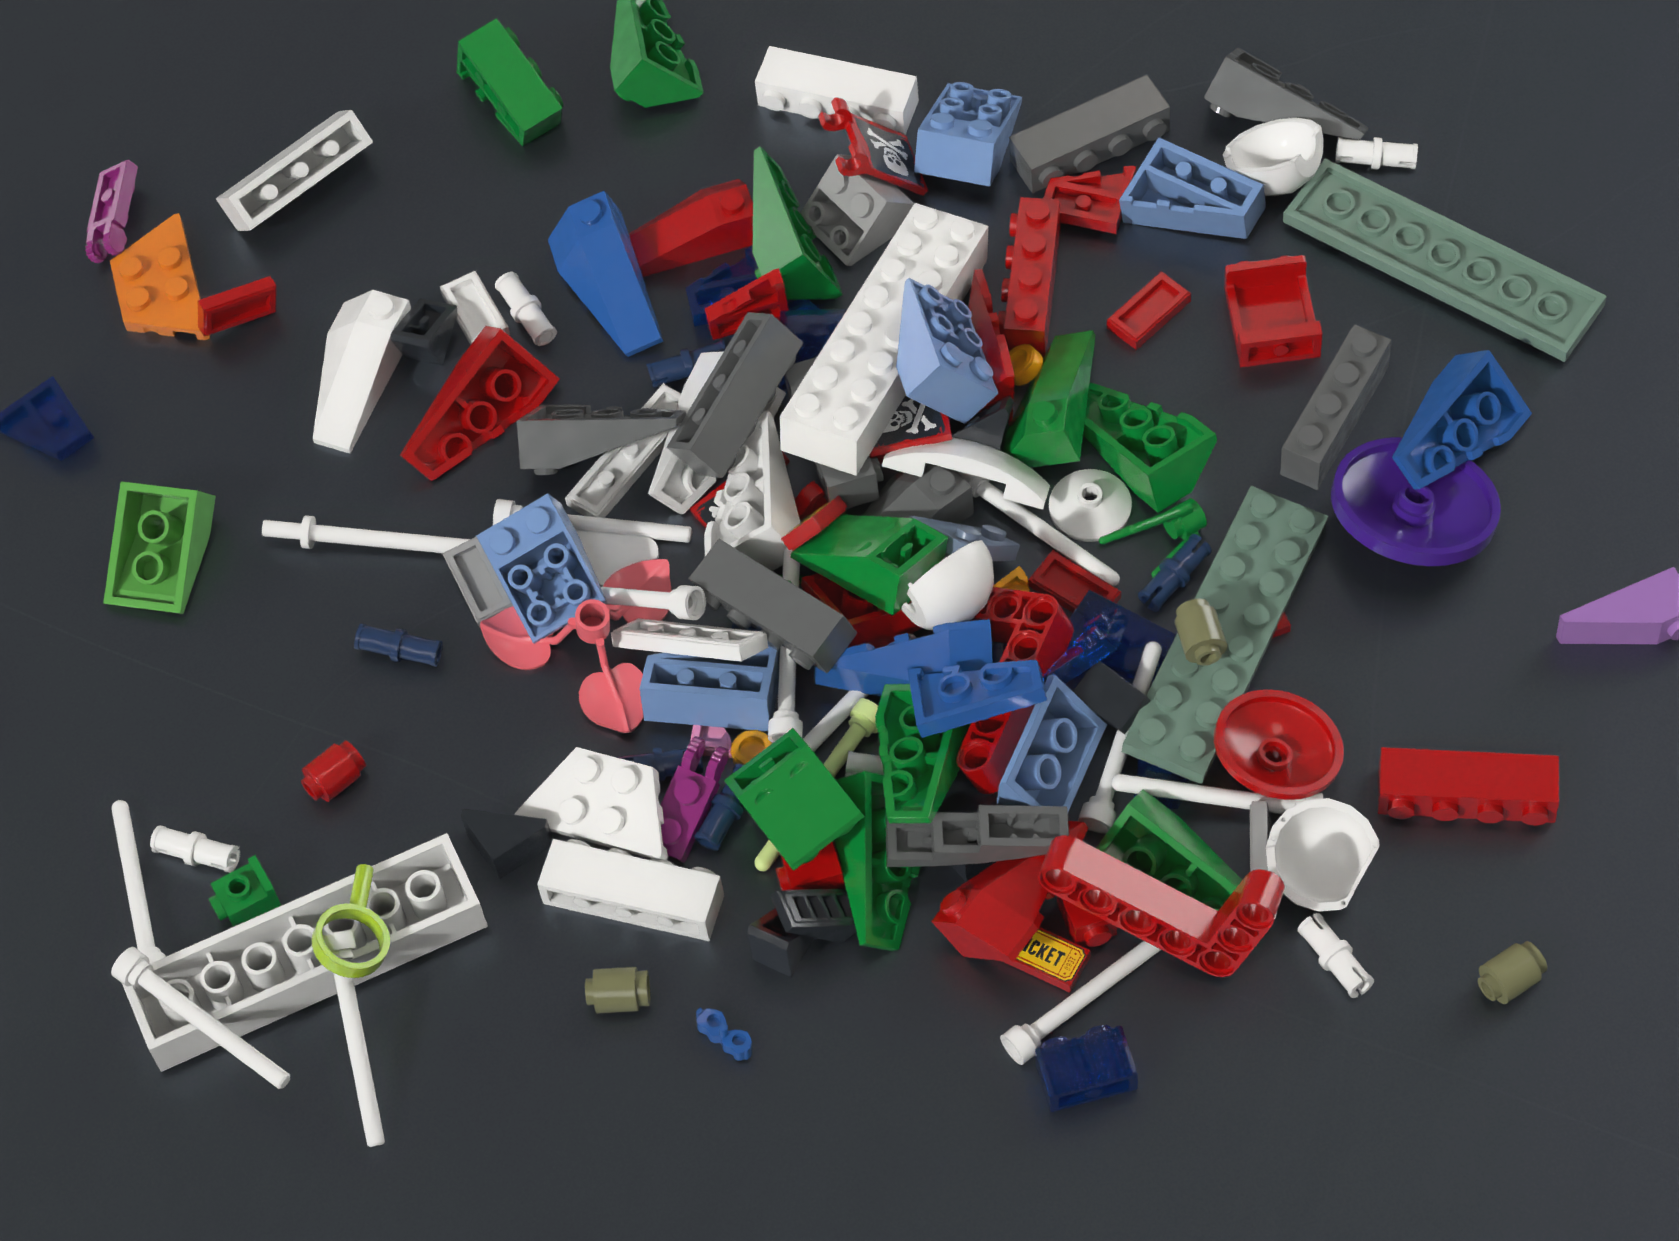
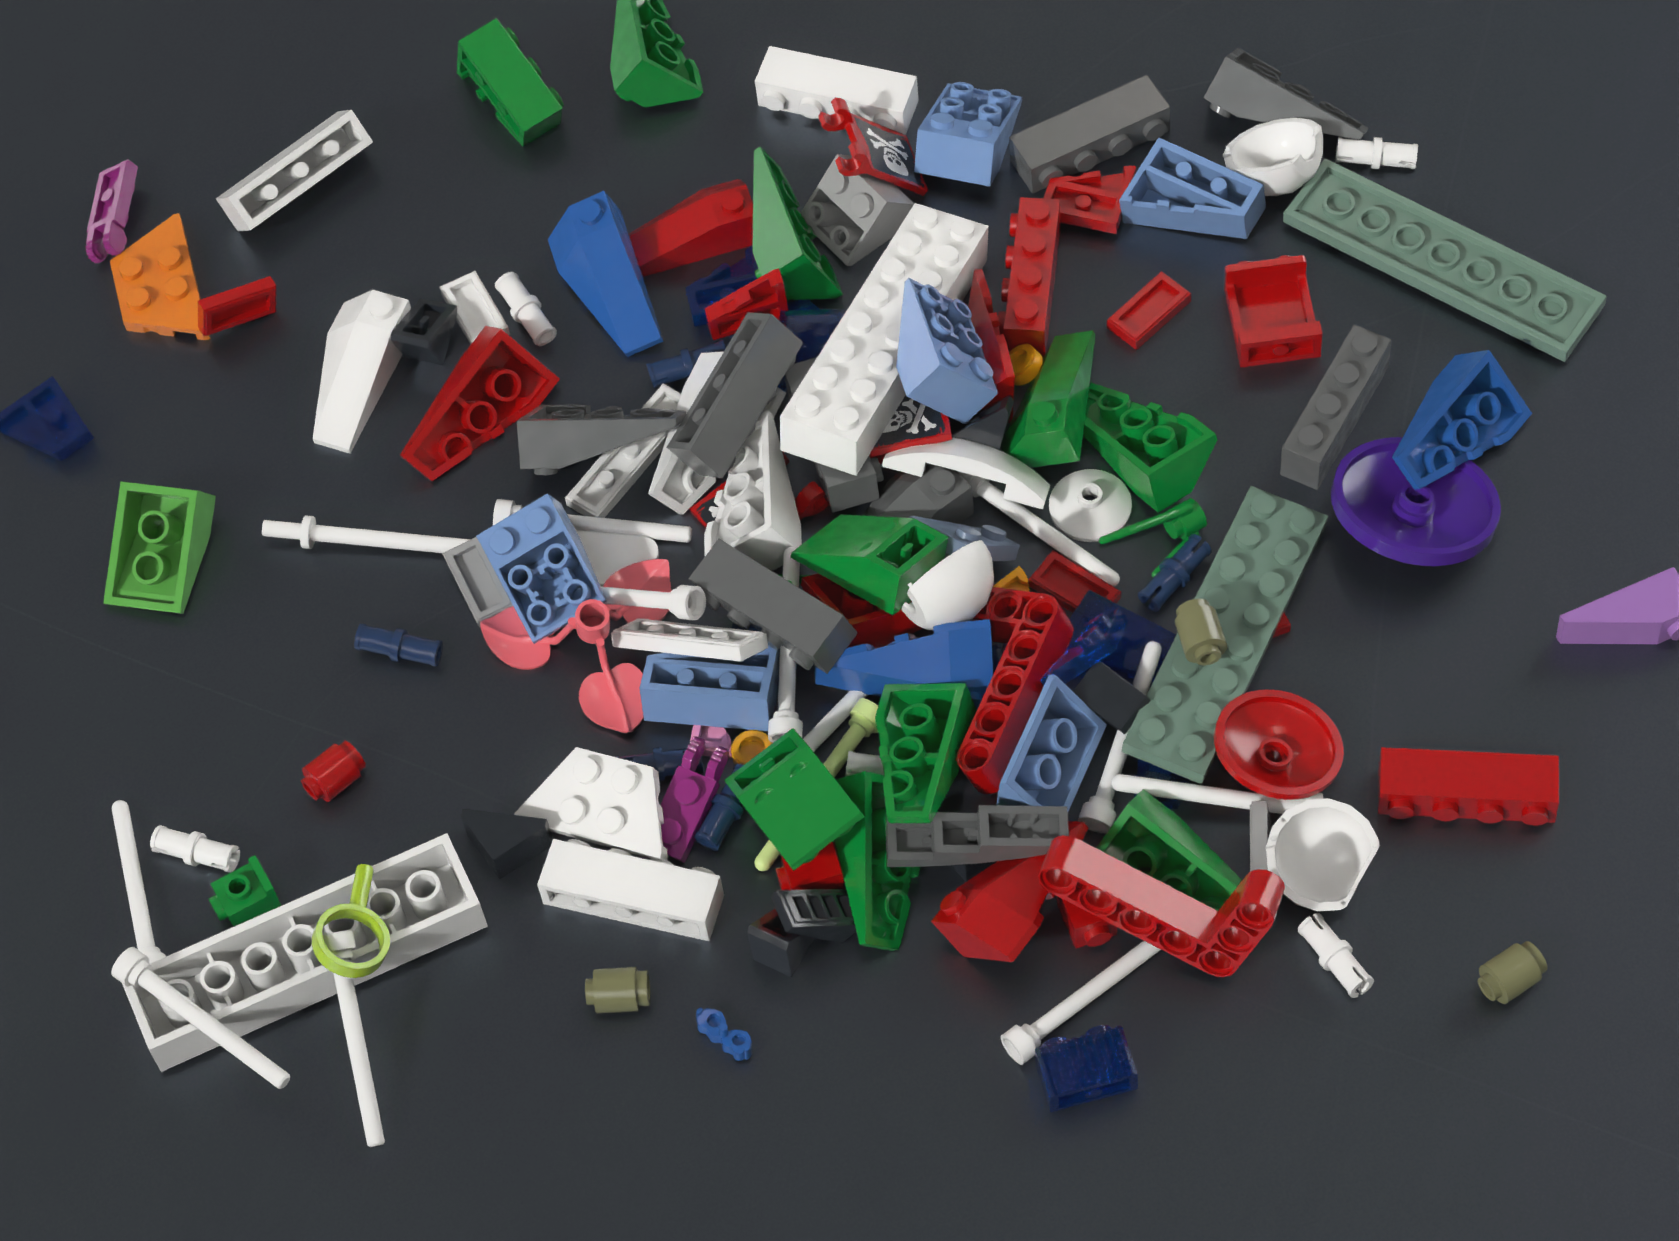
red tile [781,495,847,551] -> none
blue wing [907,660,1048,738] -> none
tile [1002,927,1091,993] -> none

